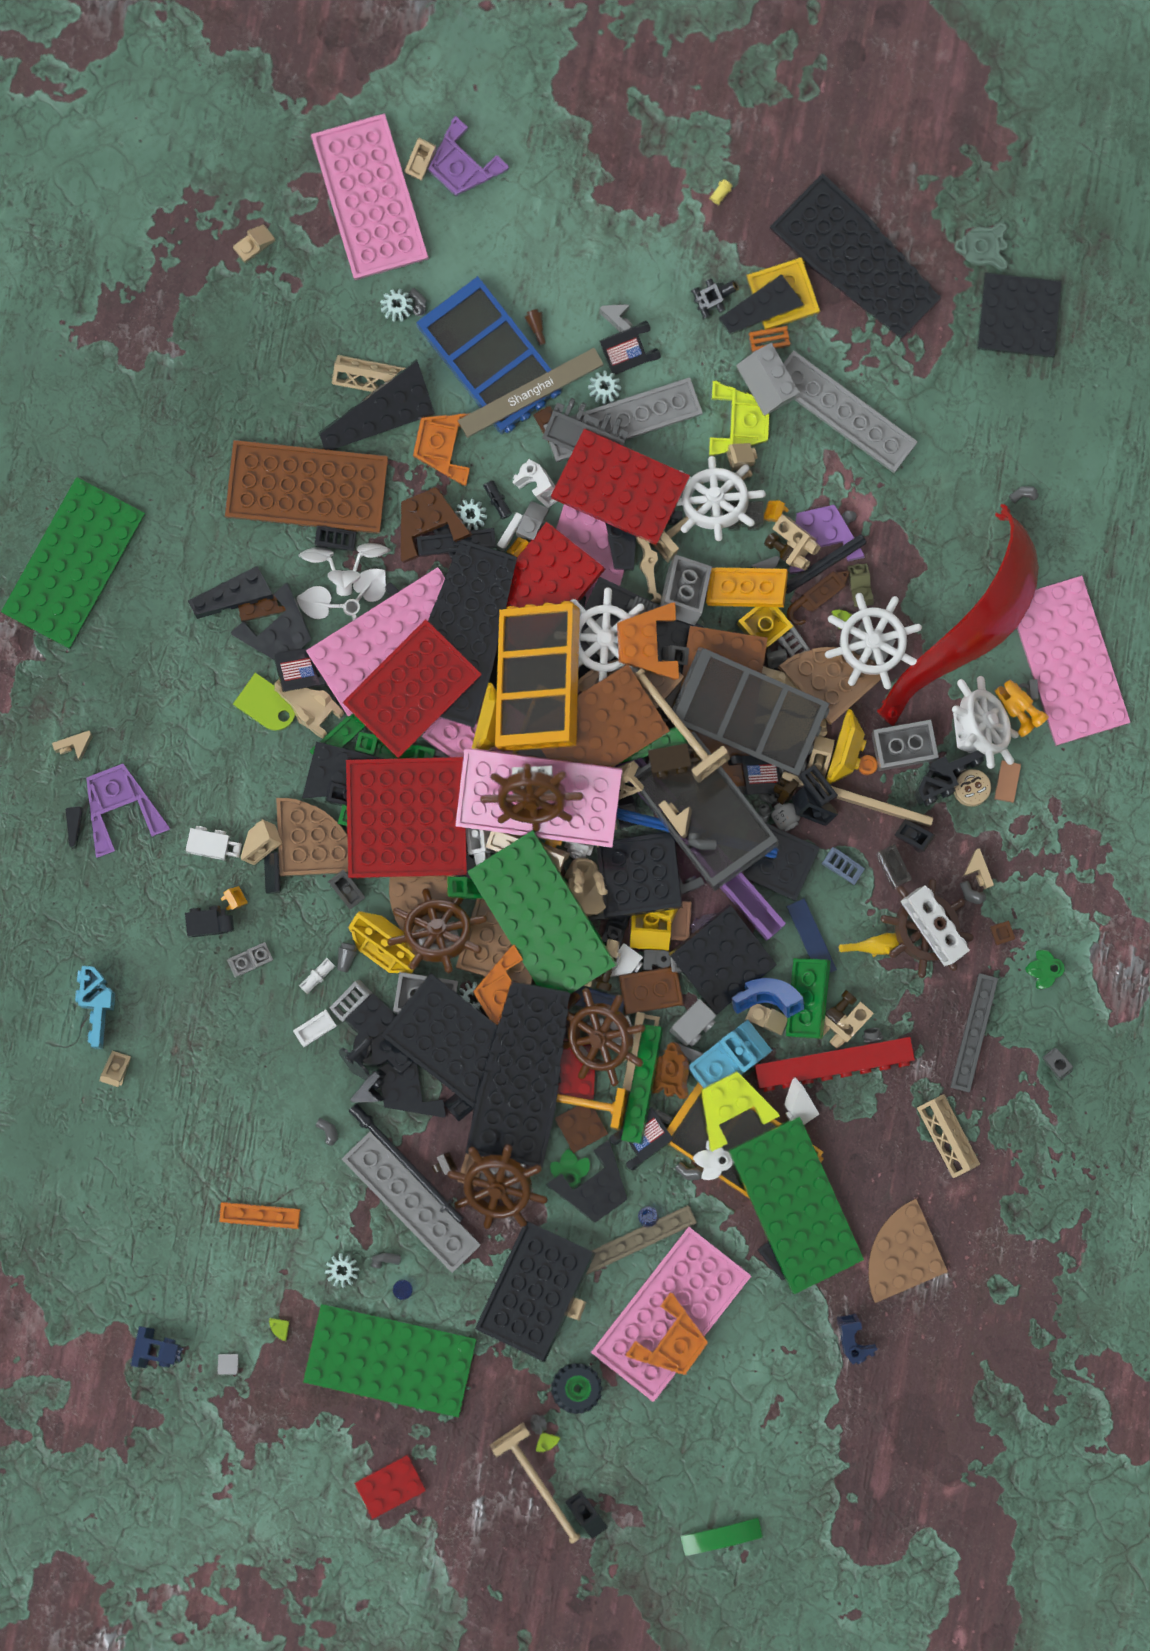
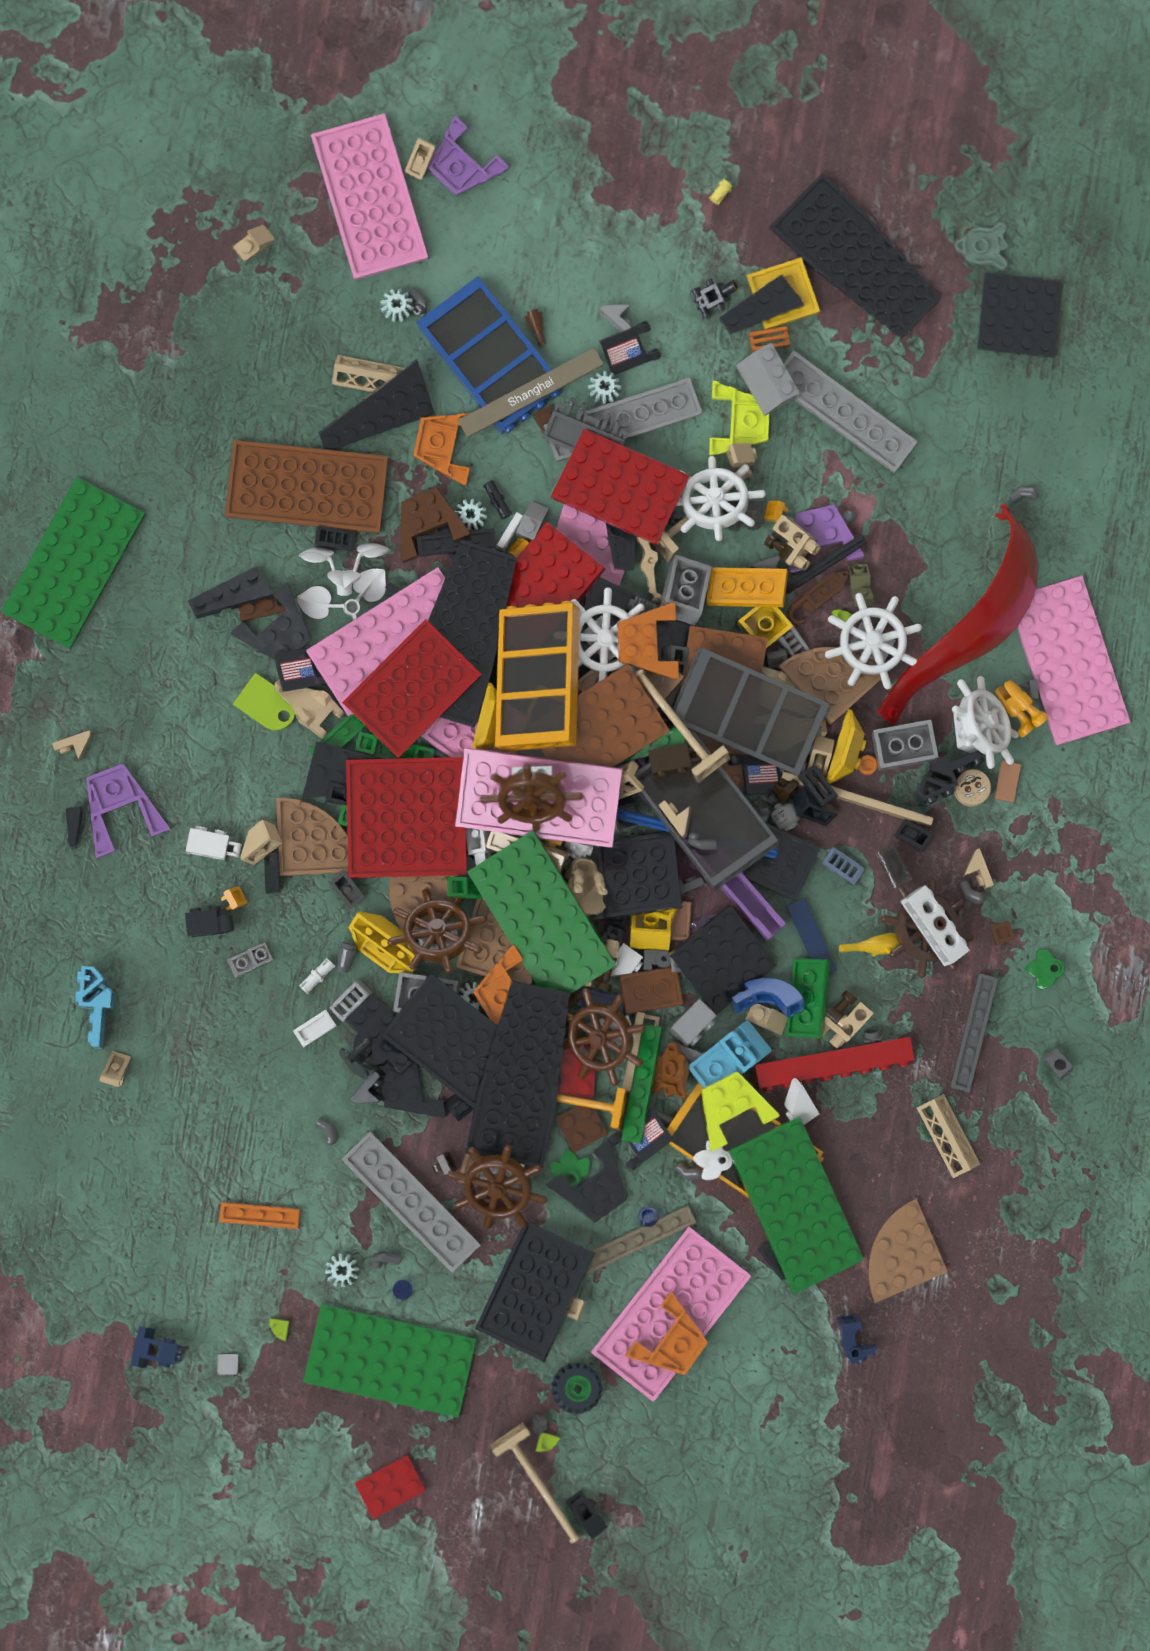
black bar [348,1103,464,1223] -> none
white tile [513,459,557,508] -> none
green slope [681,1518,763,1556] -> none

